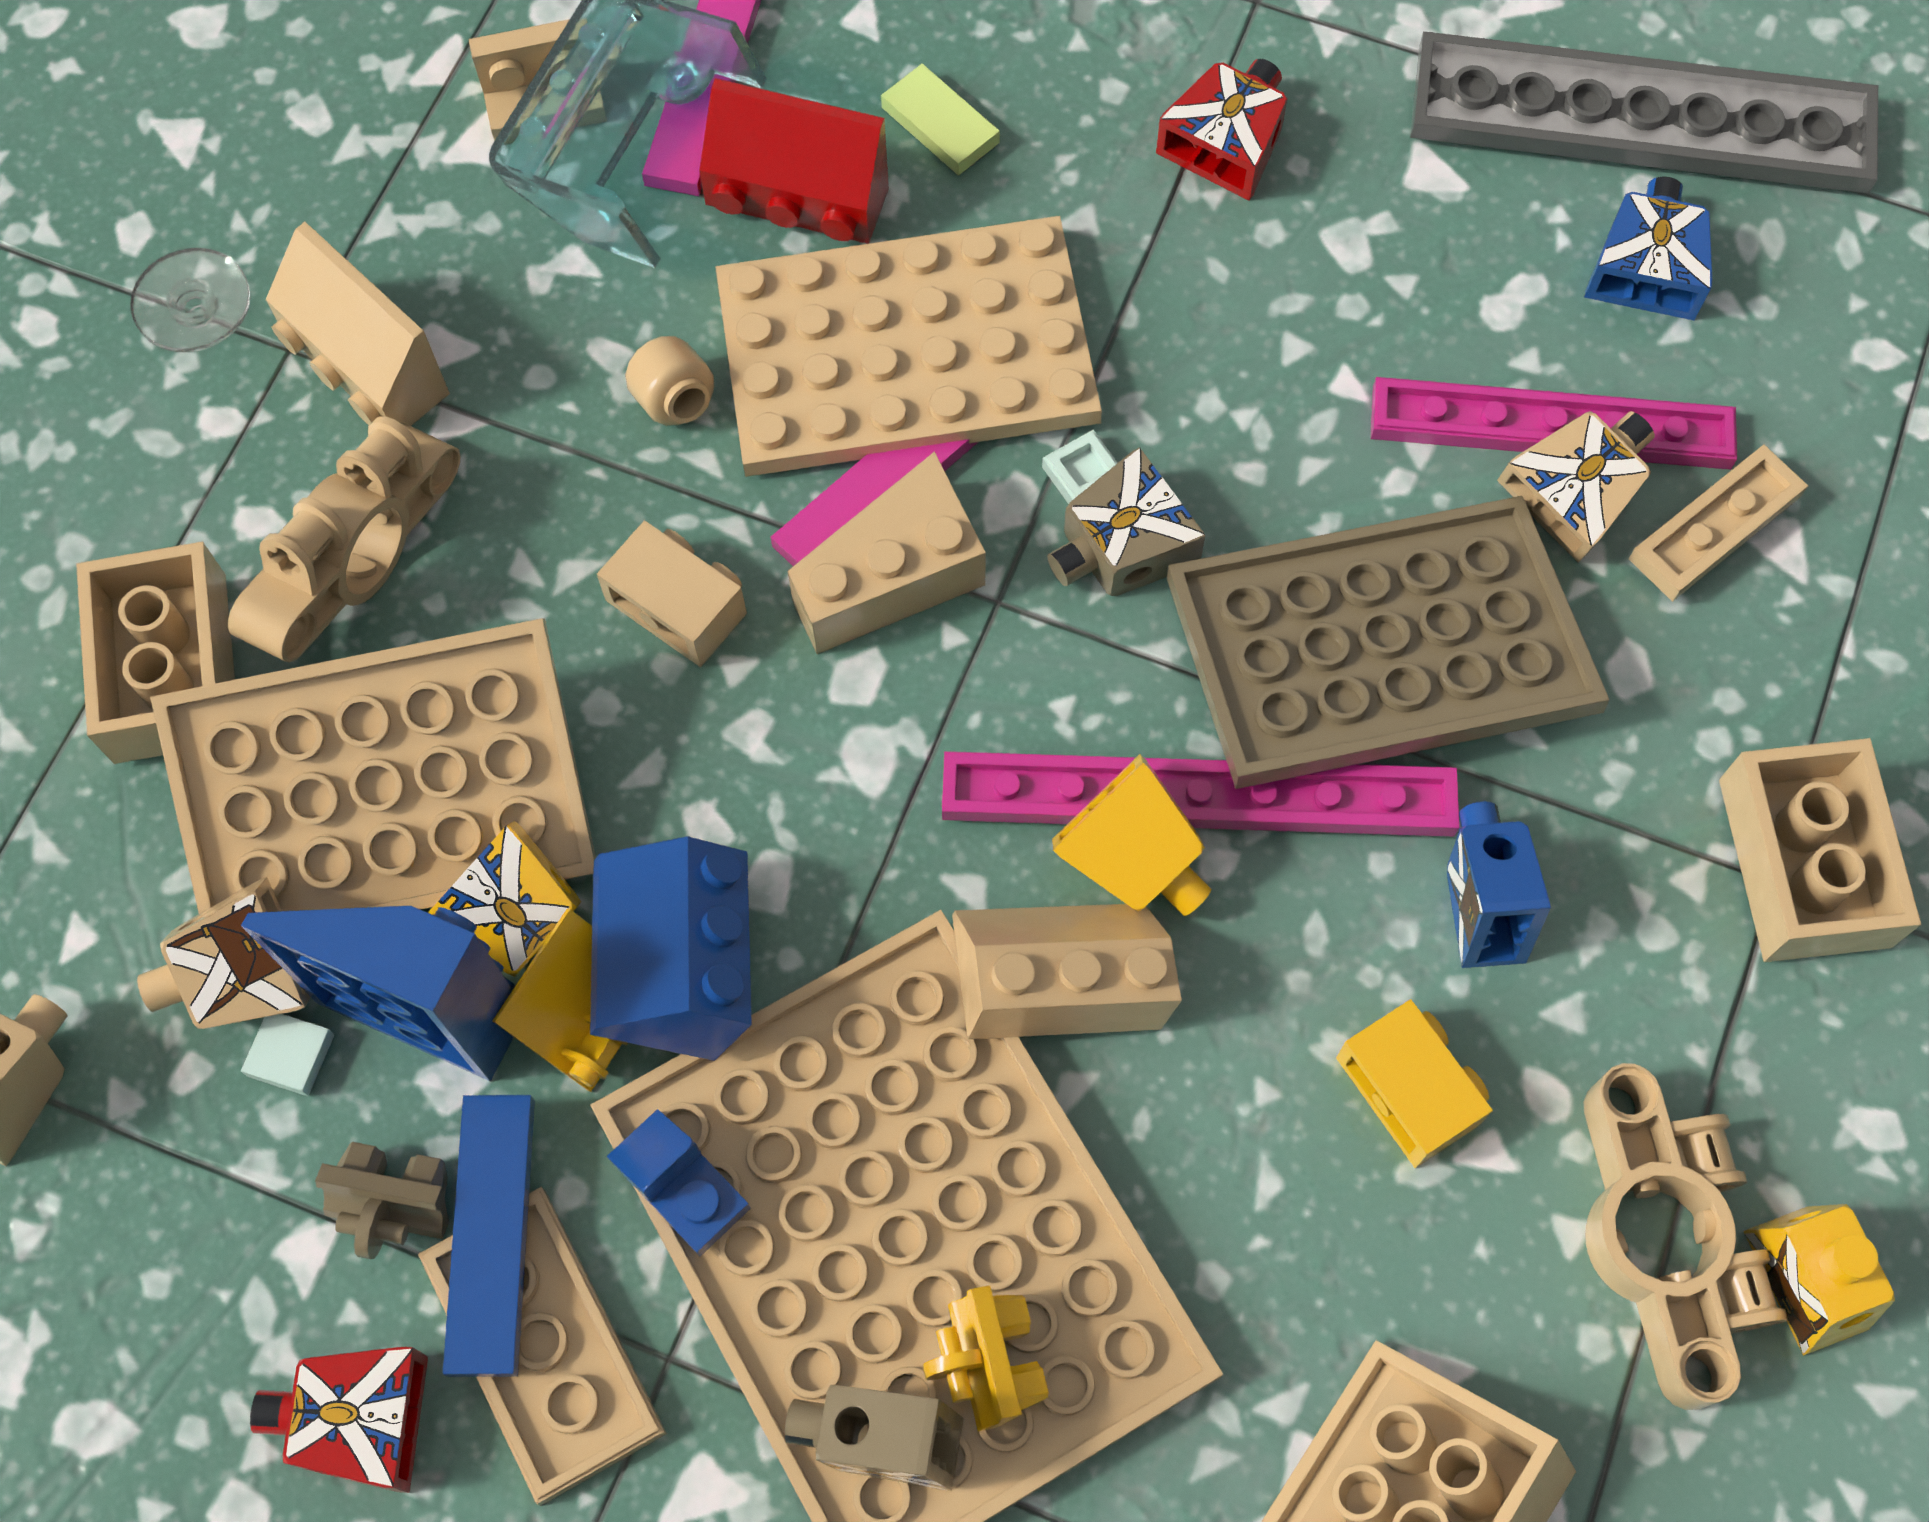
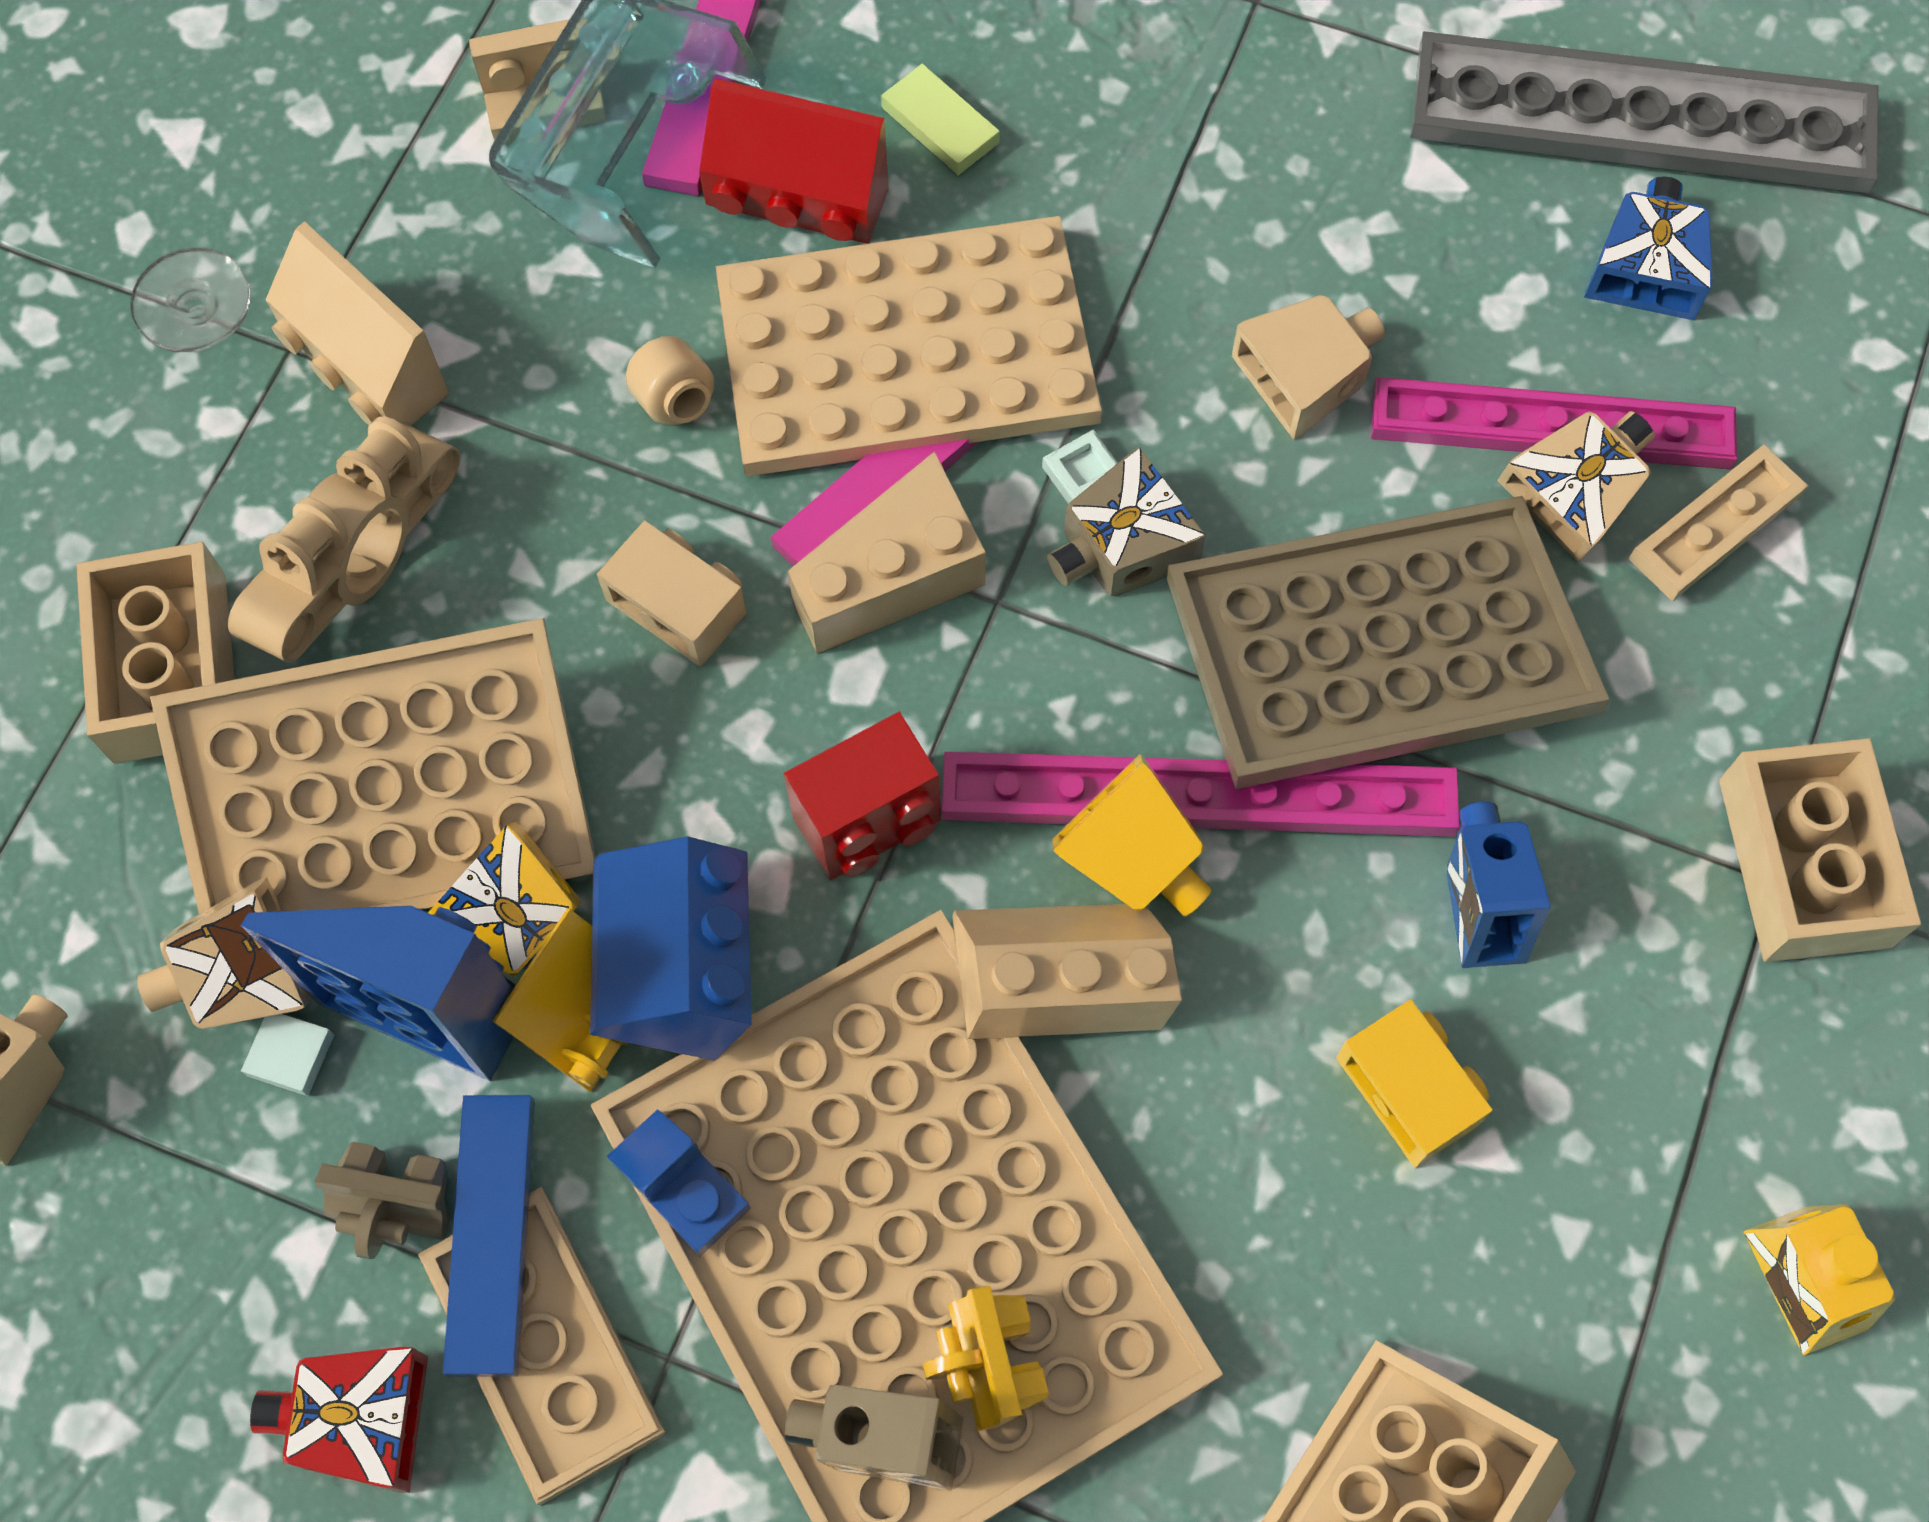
torso [1156,59,1288,201] -> none
tan piece [1584,1063,1788,1410] -> none
none -> red brick [783,711,941,881]
none -> tan torso [1232,295,1385,440]

